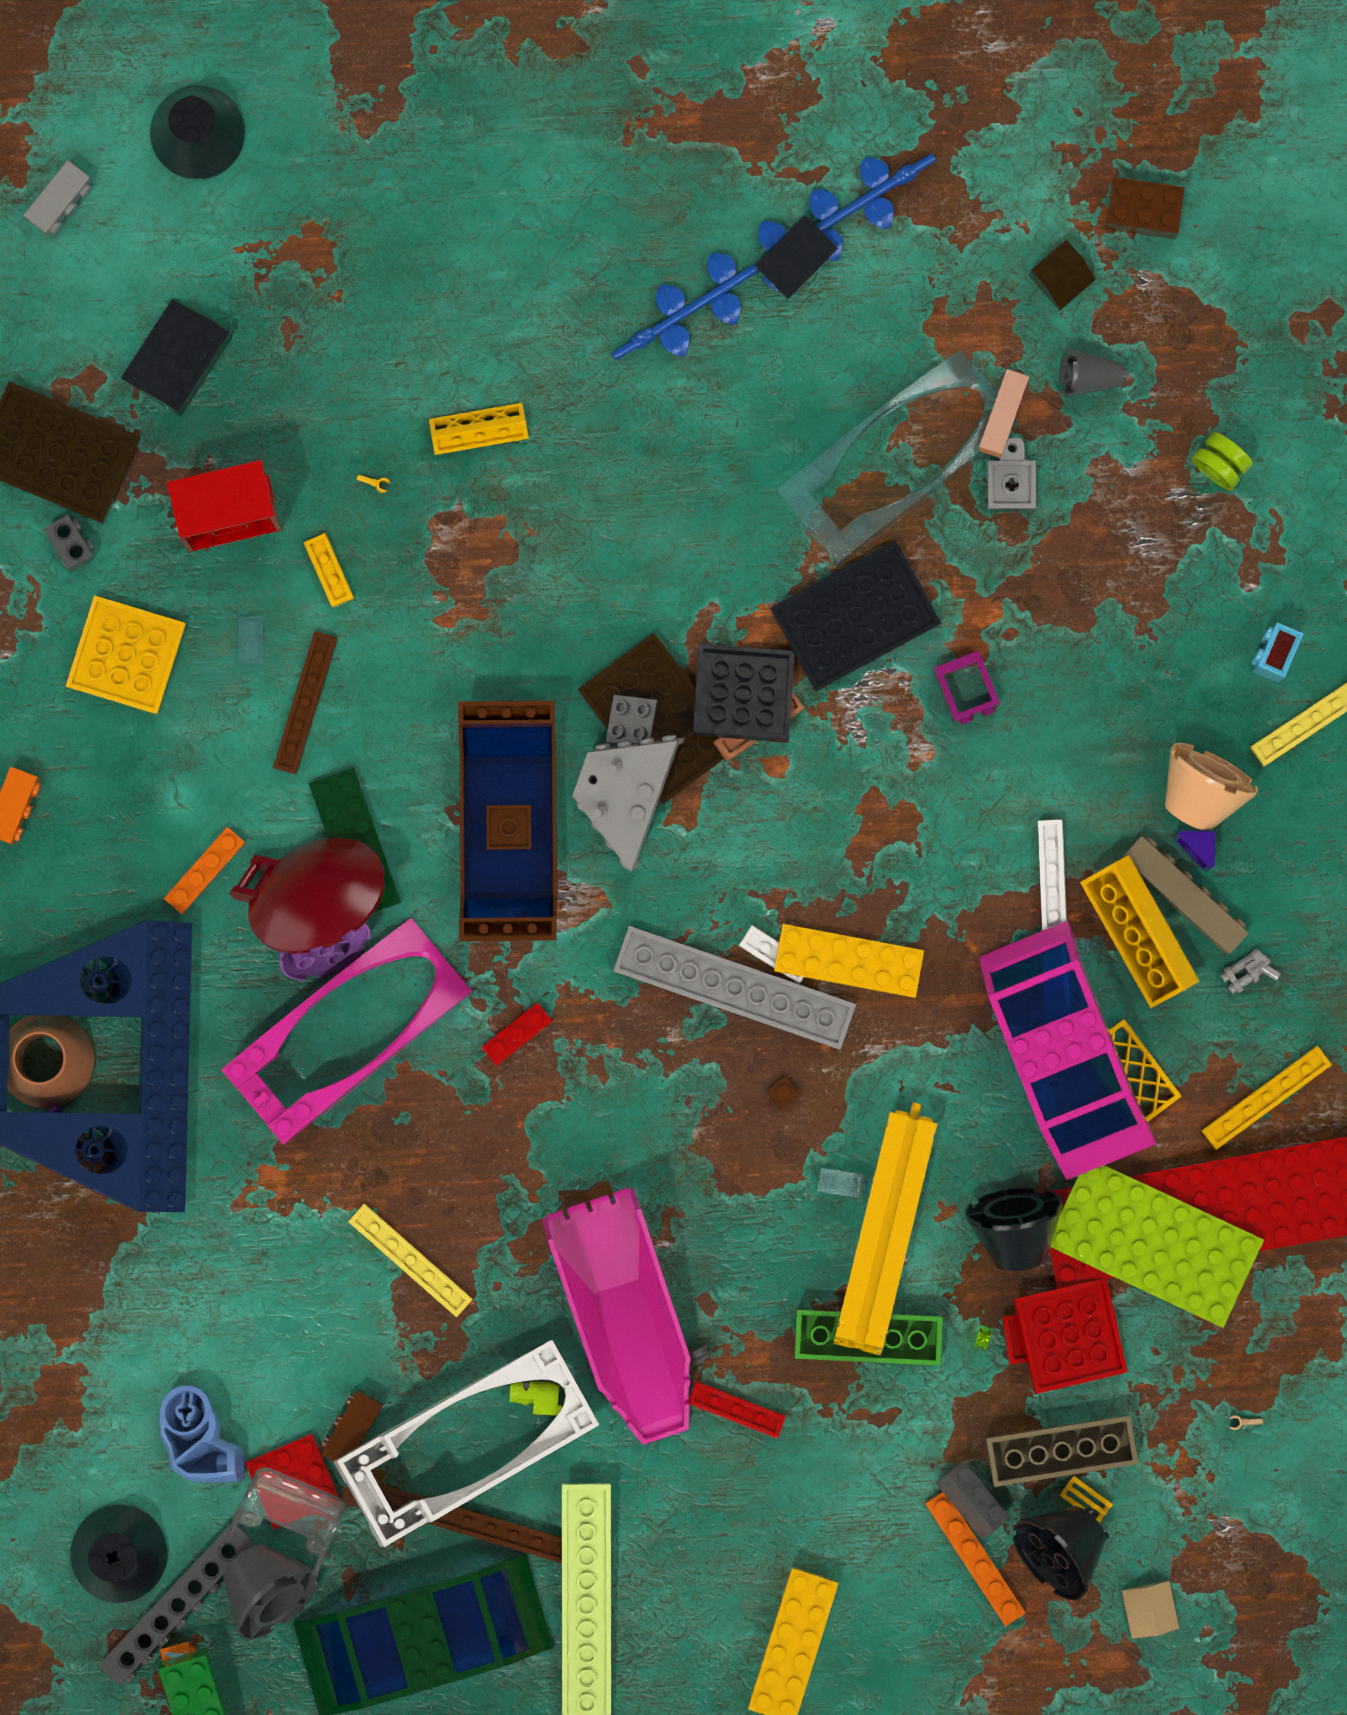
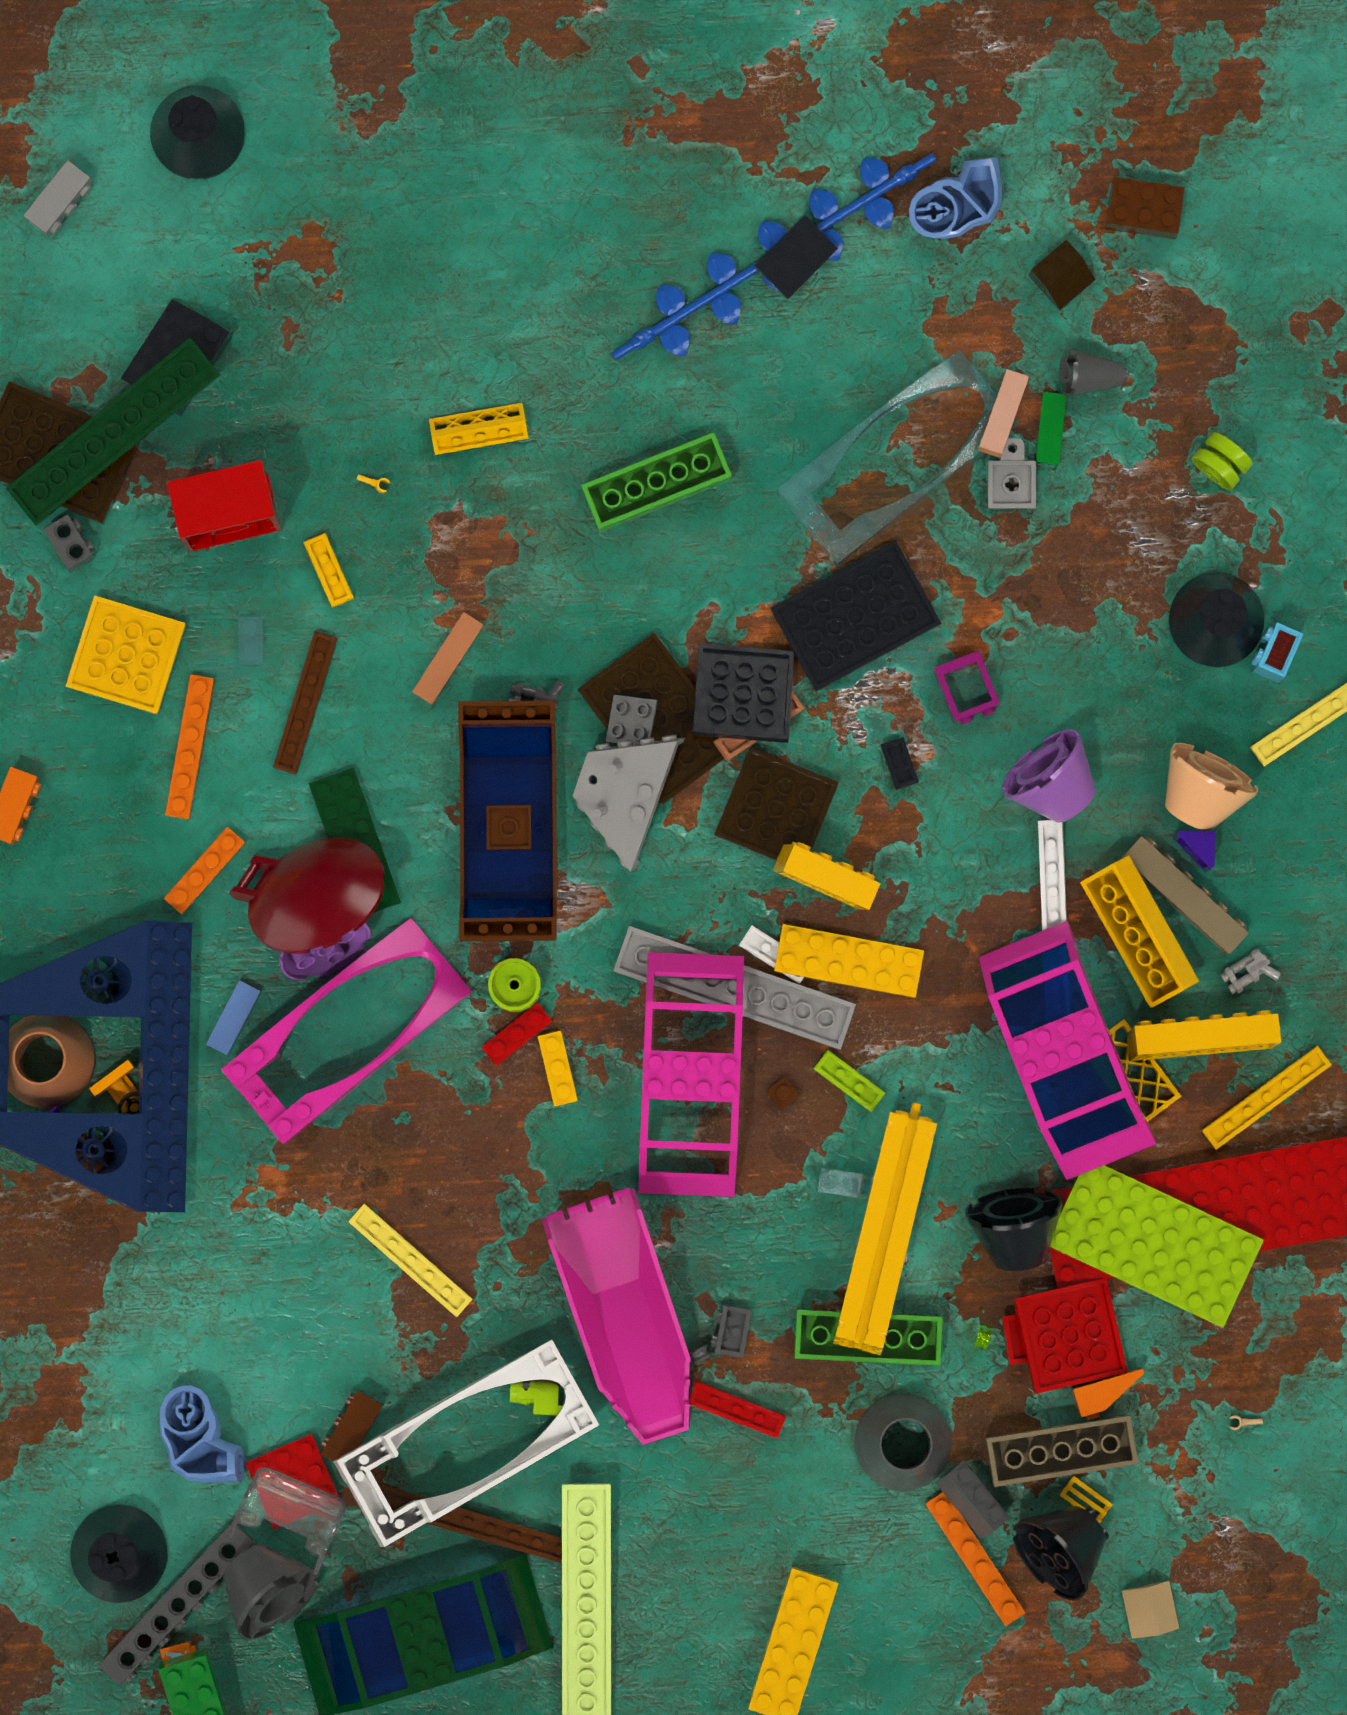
none -> dark green plate [6,337,221,526]
none -> light orange piece [89,1060,139,1114]
none -> orange plate [165,674,215,820]
none -> medium blue tile [206,980,261,1055]
none -> nougat tile [412,612,484,706]
none -> lime wheel [488,958,541,1012]
none -> dark grey piece [509,680,565,711]
none -> yellow plate [538,1031,578,1107]
none -> bright green brick [581,432,732,533]
none -> dark pink window [638,952,744,1197]
none -> dark grey bracket [711,1305,752,1358]
none -> dark brown plate [714,747,839,861]
none -> yellow brick [772,842,881,910]
none -> lime tile [814,1050,885,1112]
none -> dark grey cone [855,1394,951,1491]
none -> black plate [880,737,919,790]
none -> medium blue piece [909,158,1003,239]
none -> medium lavender cone [1002,729,1096,823]
none -> green tile [1035,392,1066,466]
none -> orange slope [1071,1368,1144,1420]
none -> yellow brick [1128,1010,1281,1061]
none -> black cone [1169,572,1264,667]

